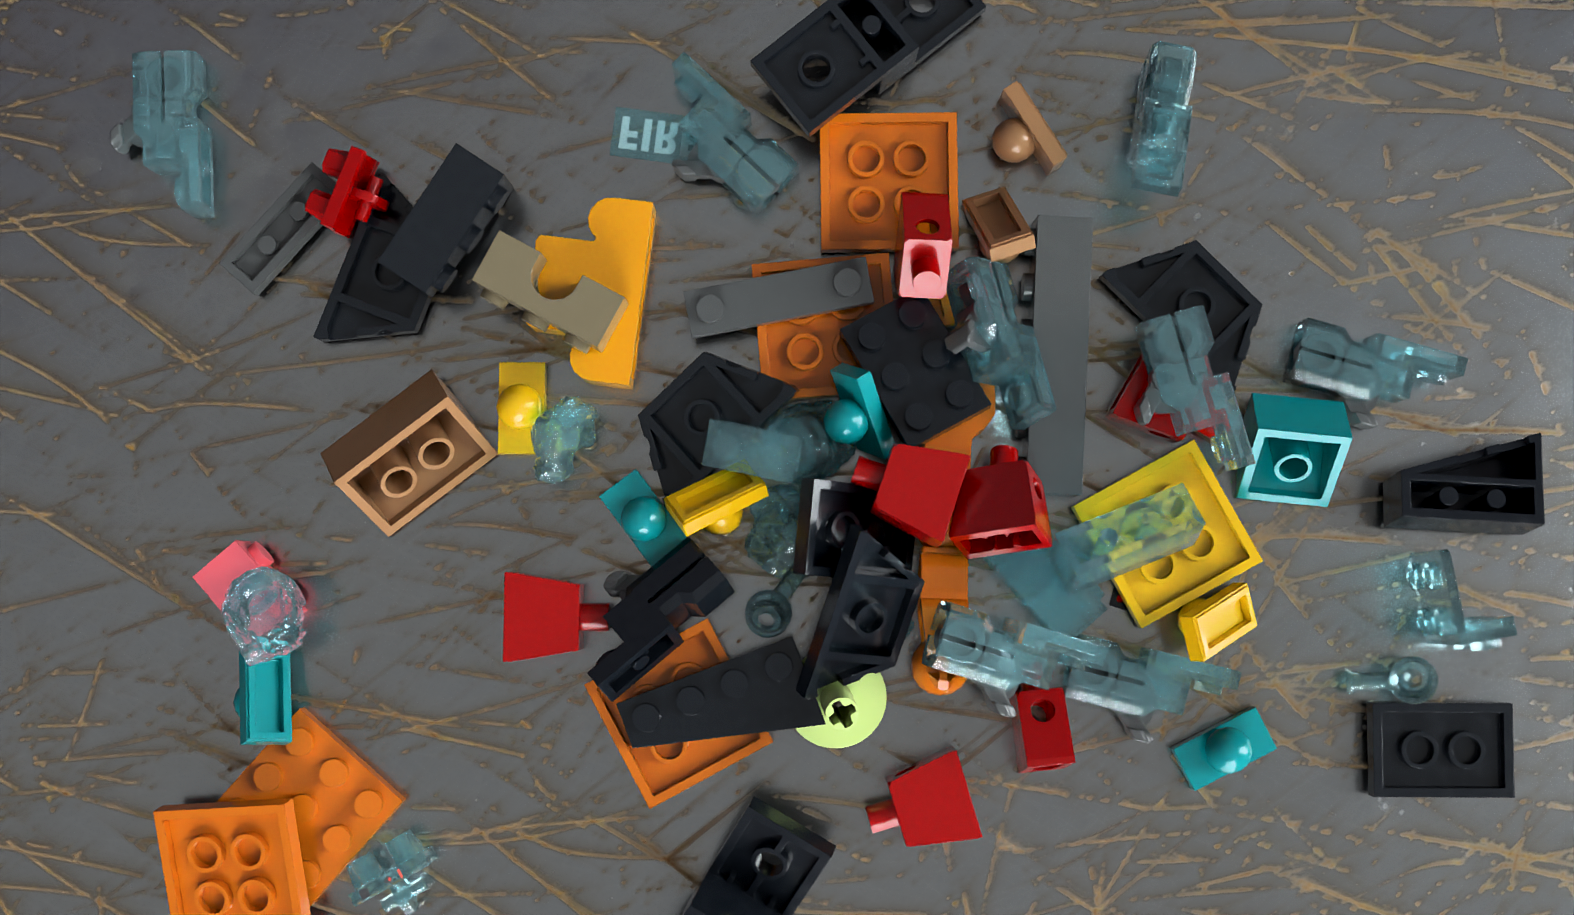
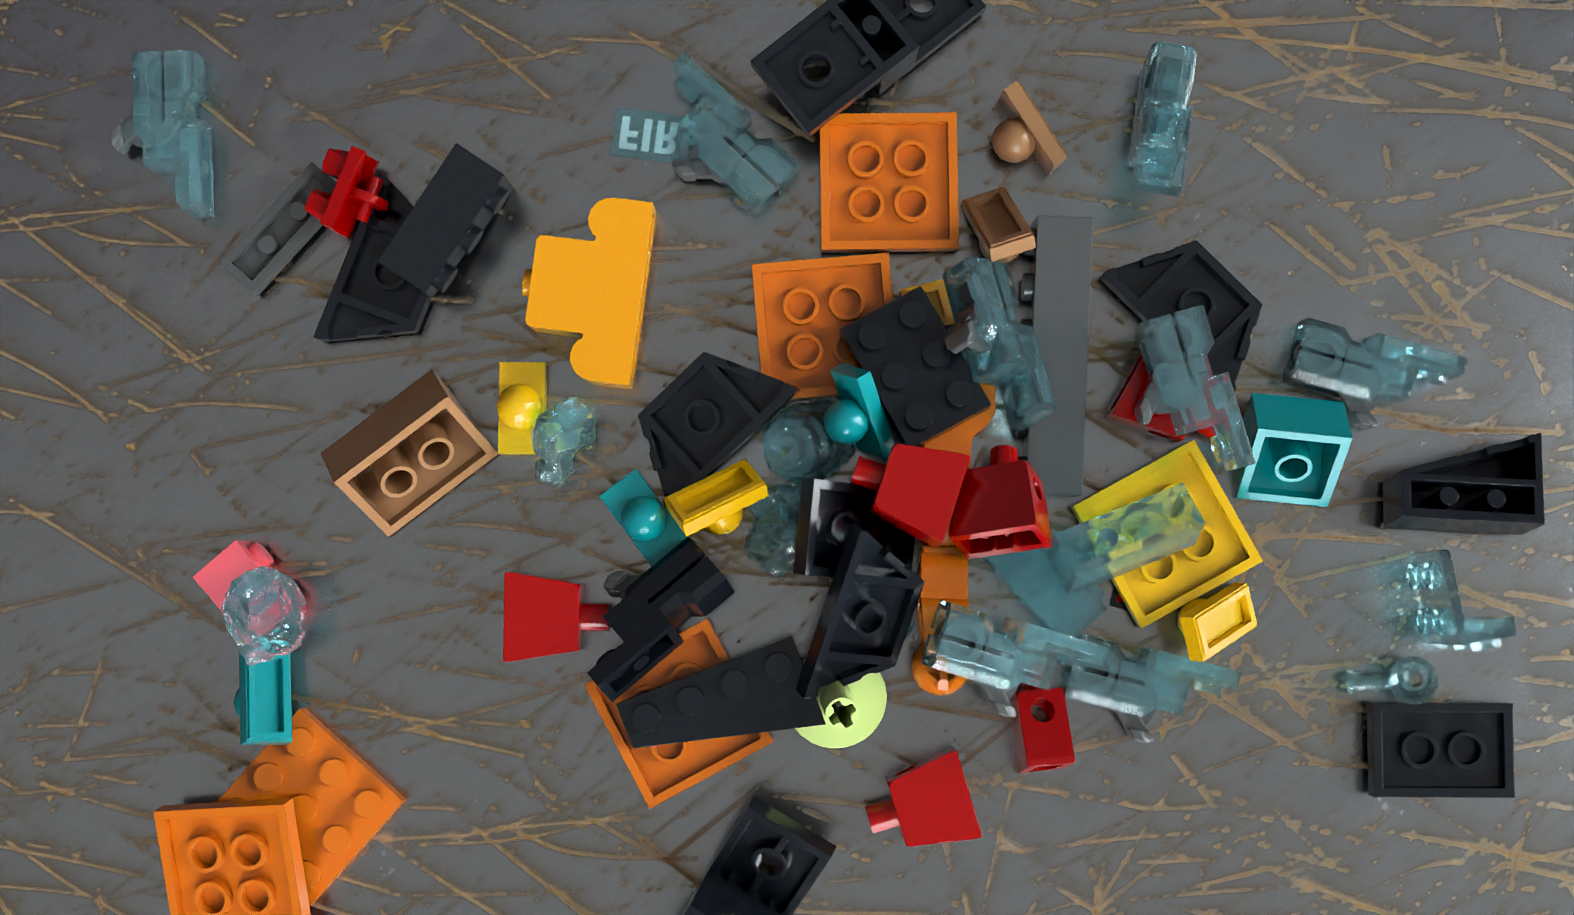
clear light blue hips [346,829,439,915] -> none
dark tan arch [472,230,629,354] -> none
dark grey plate [683,256,874,339] -> none
clear light blue plate [702,419,804,483] -> none
clear light blue bar [745,558,809,638] -> none
red torso [893,192,952,299] -> none
teal tile [1170,706,1277,791] -> none

